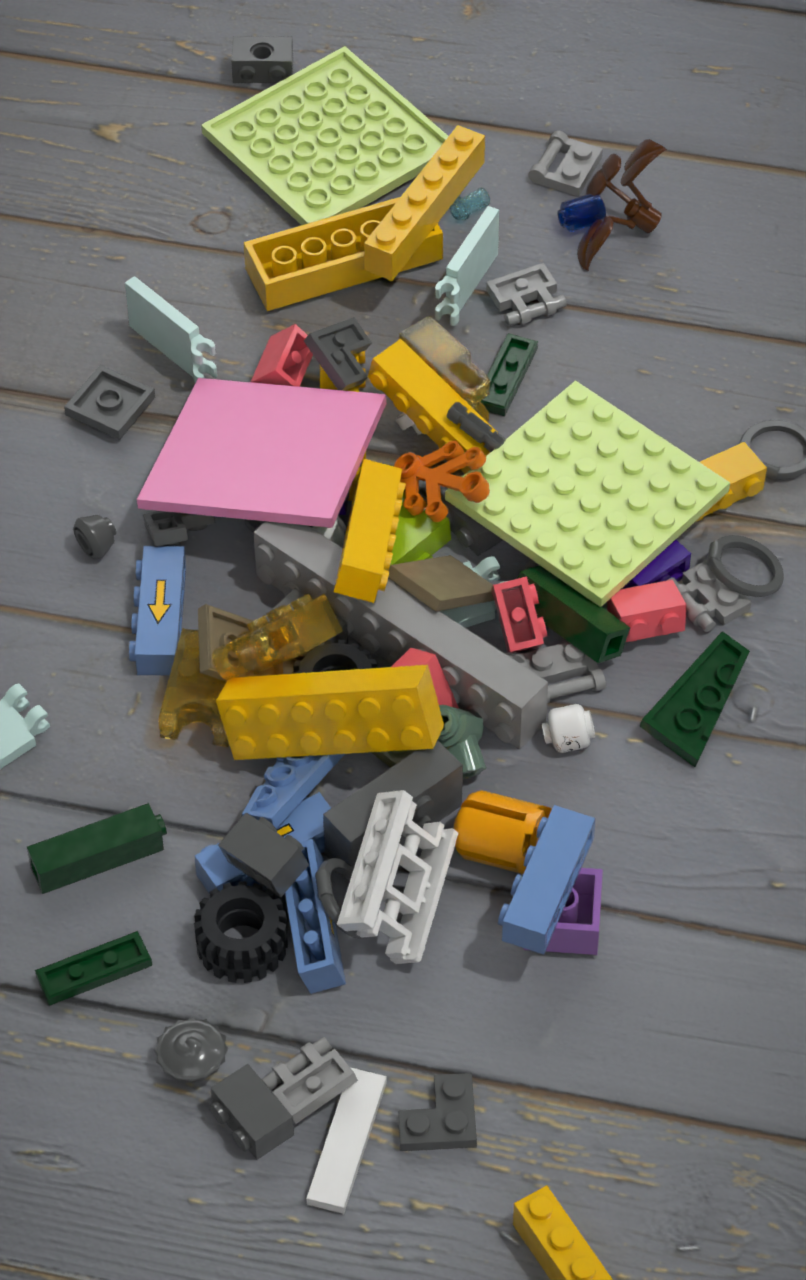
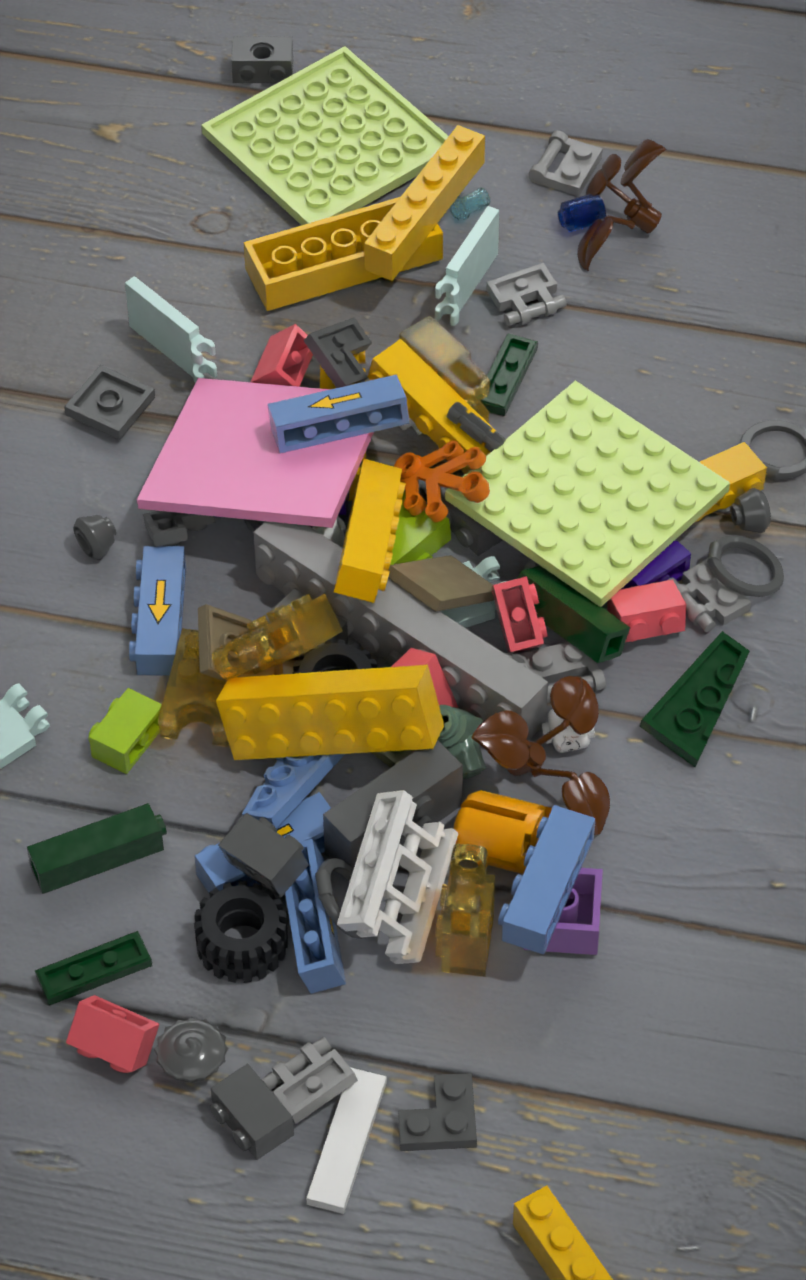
none -> coral brick [66,995,160,1073]
none -> lime brick [88,688,165,775]
none -> medium blue brick [267,374,410,453]
none -> clear yellow brick [435,844,495,977]
none -> reddish brown plant [471,676,610,836]
none -> dark grey cone [730,488,771,533]

